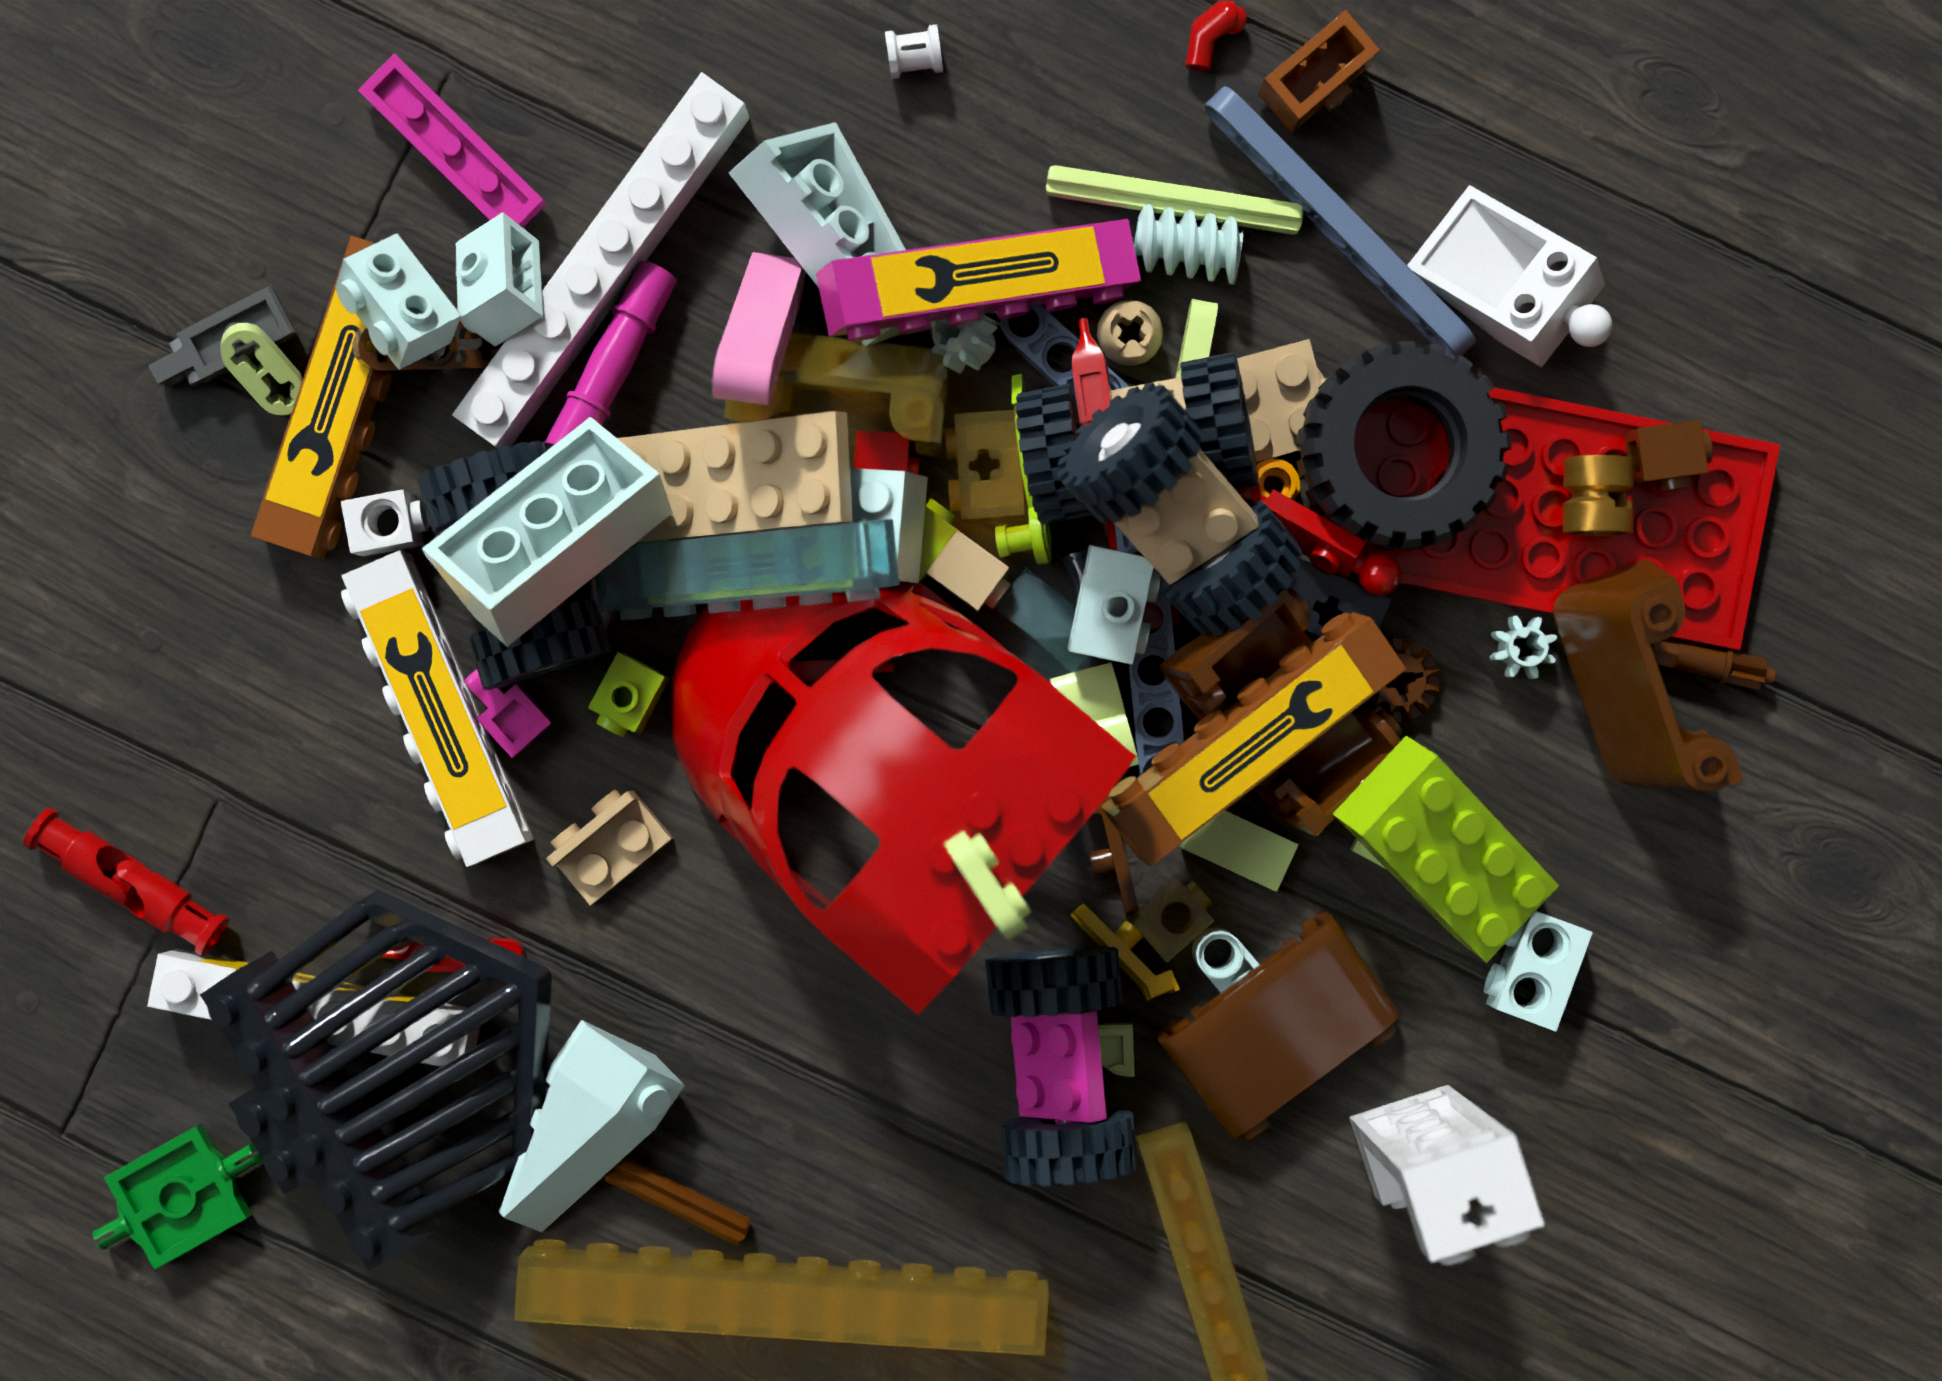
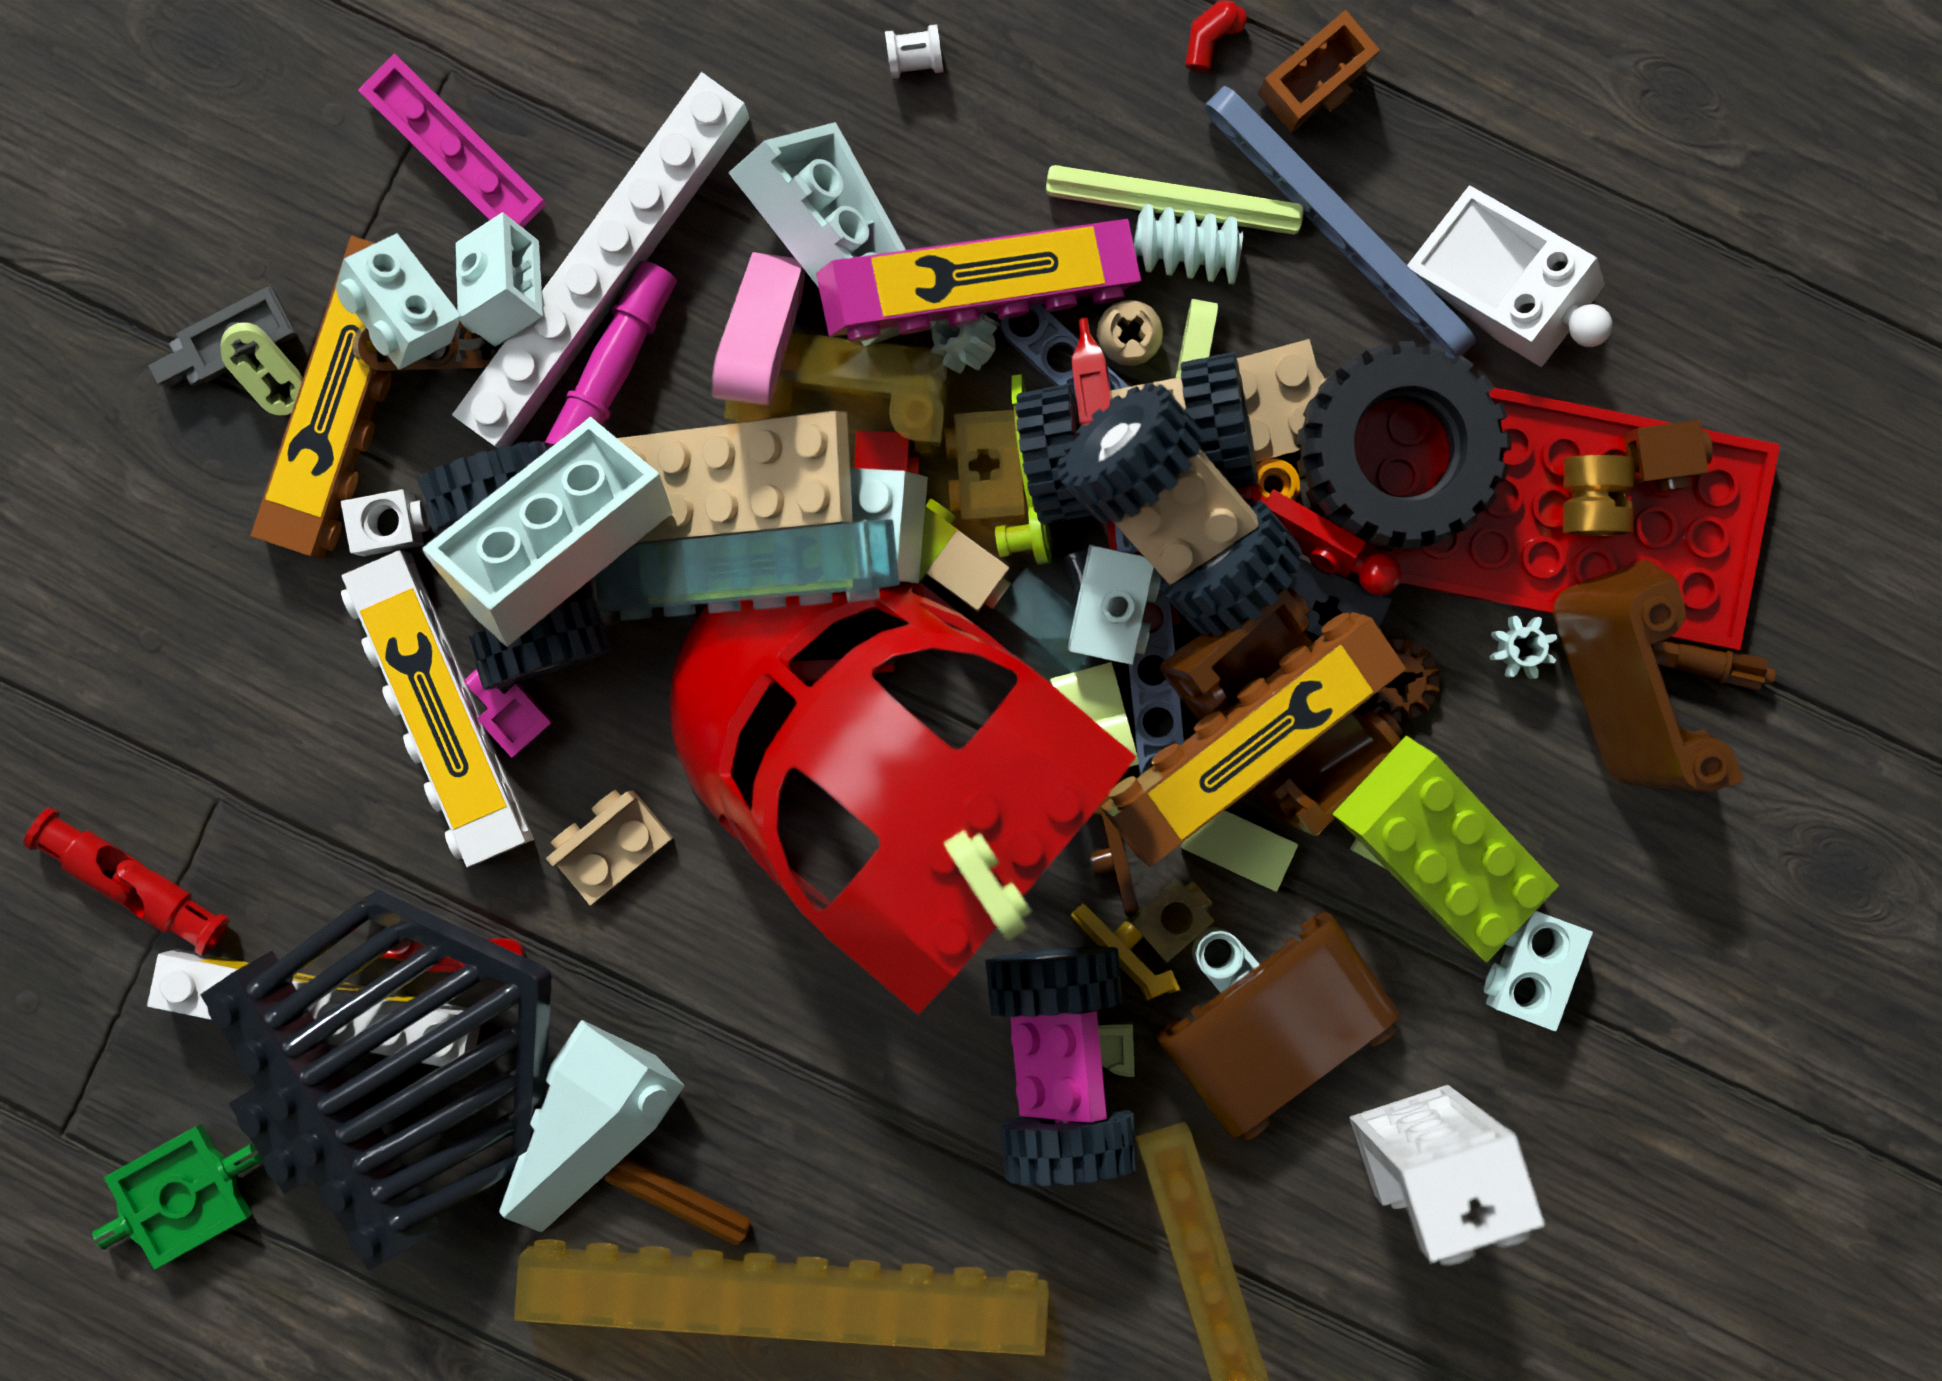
lime brick [588,652,670,737] -> none

